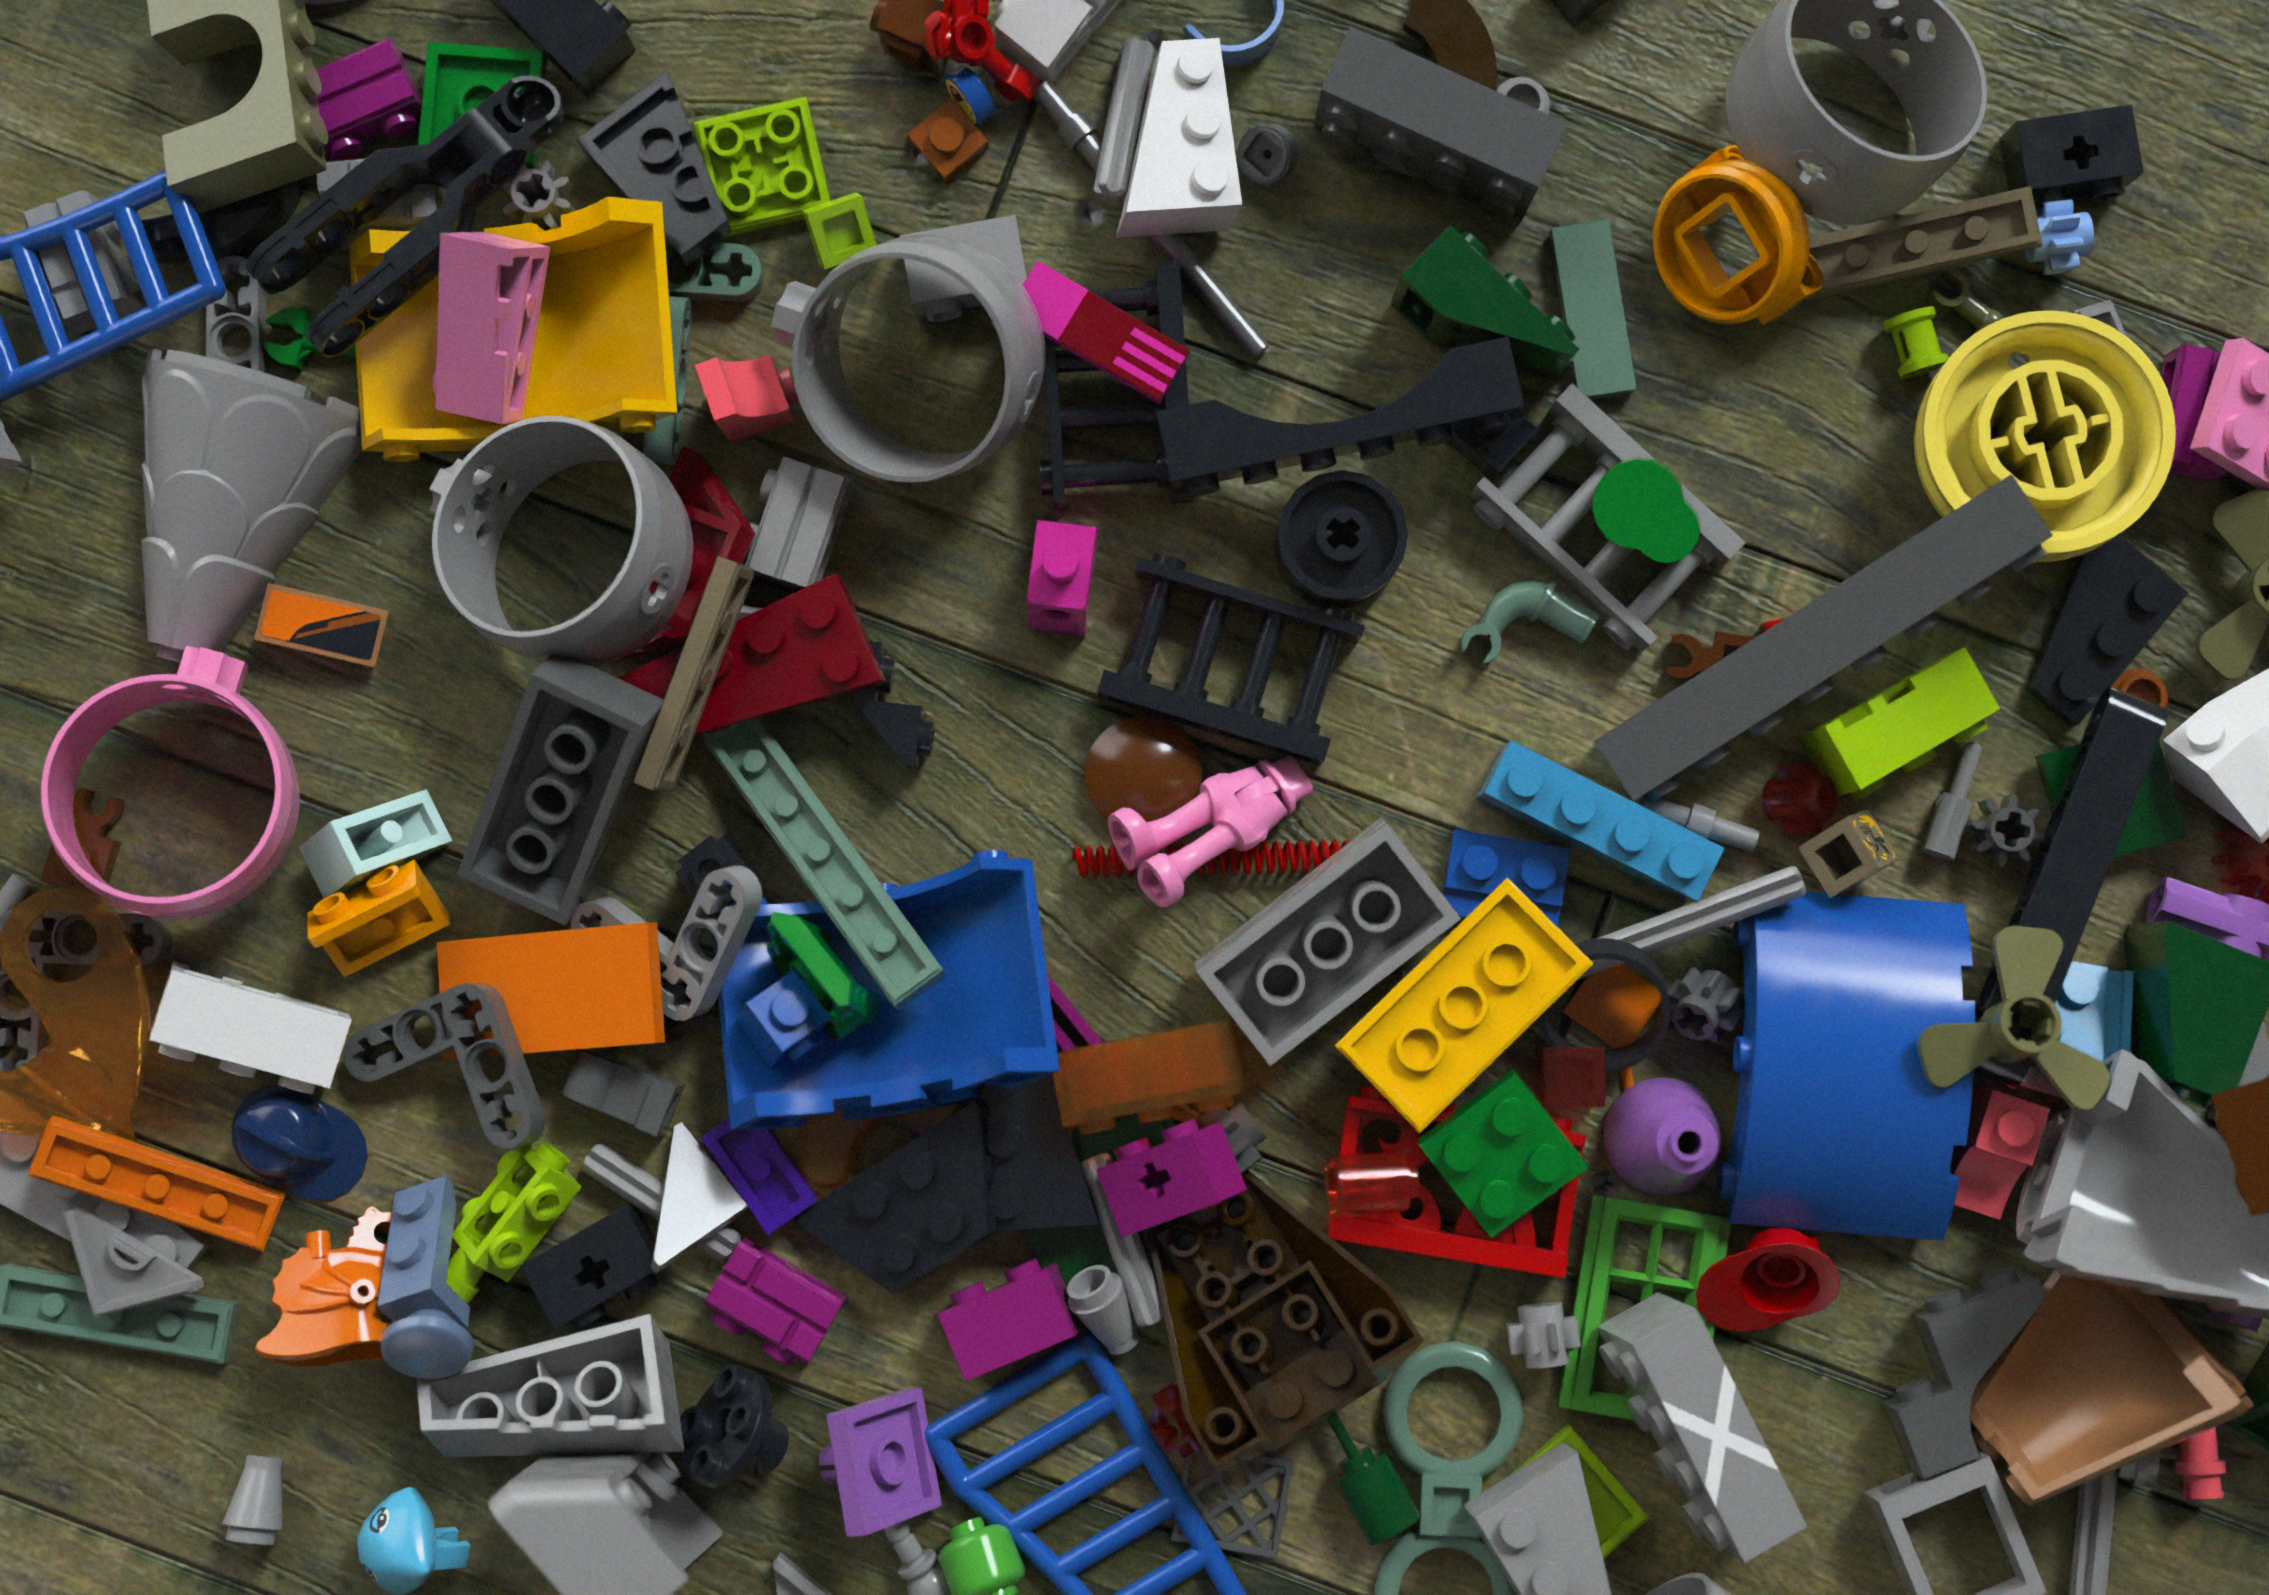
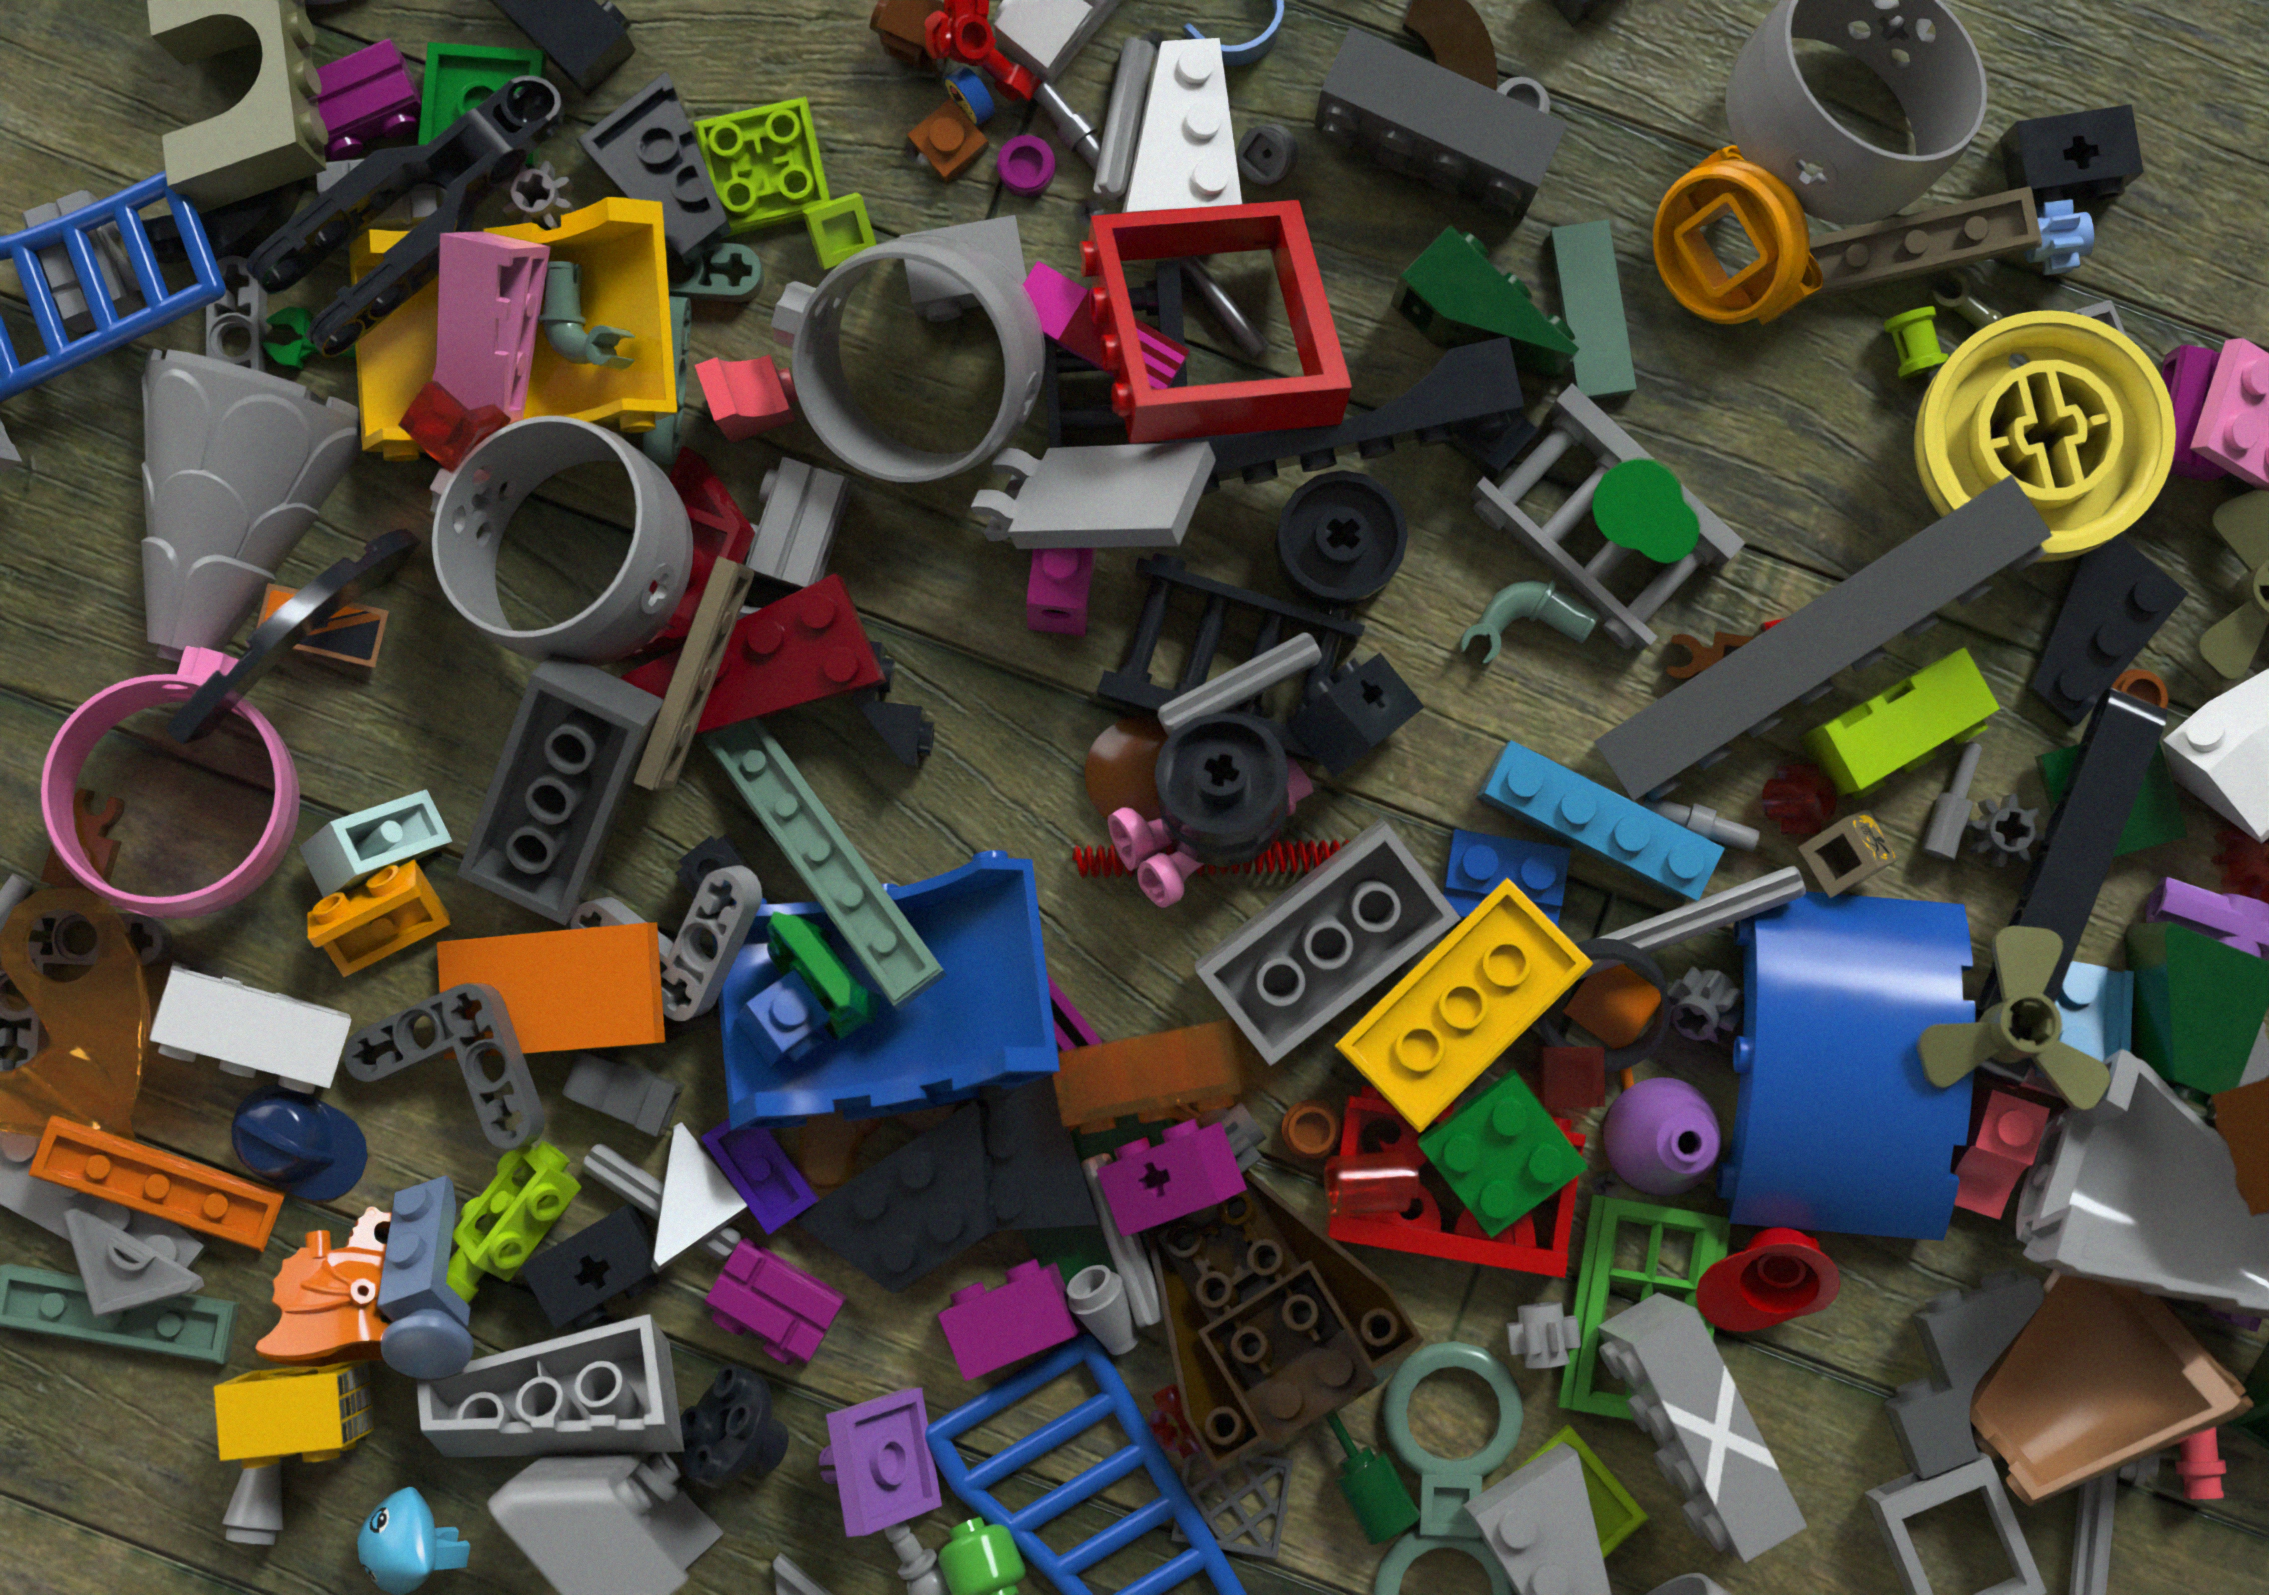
none -> black tile [166,528,421,745]
none -> yellow brick [214,1360,375,1469]
none -> clear red panel [398,381,511,473]
none -> sand green piece [538,261,635,370]
none -> light grey tile [971,442,1216,549]
none -> magenta tile [997,135,1055,197]
none -> red window [1079,200,1352,444]
none -> black wheel [1155,712,1289,867]
none -> light grey axle [1158,633,1321,736]
none -> dark orange plate [1281,1099,1341,1159]
none -> black brick [1289,652,1425,779]

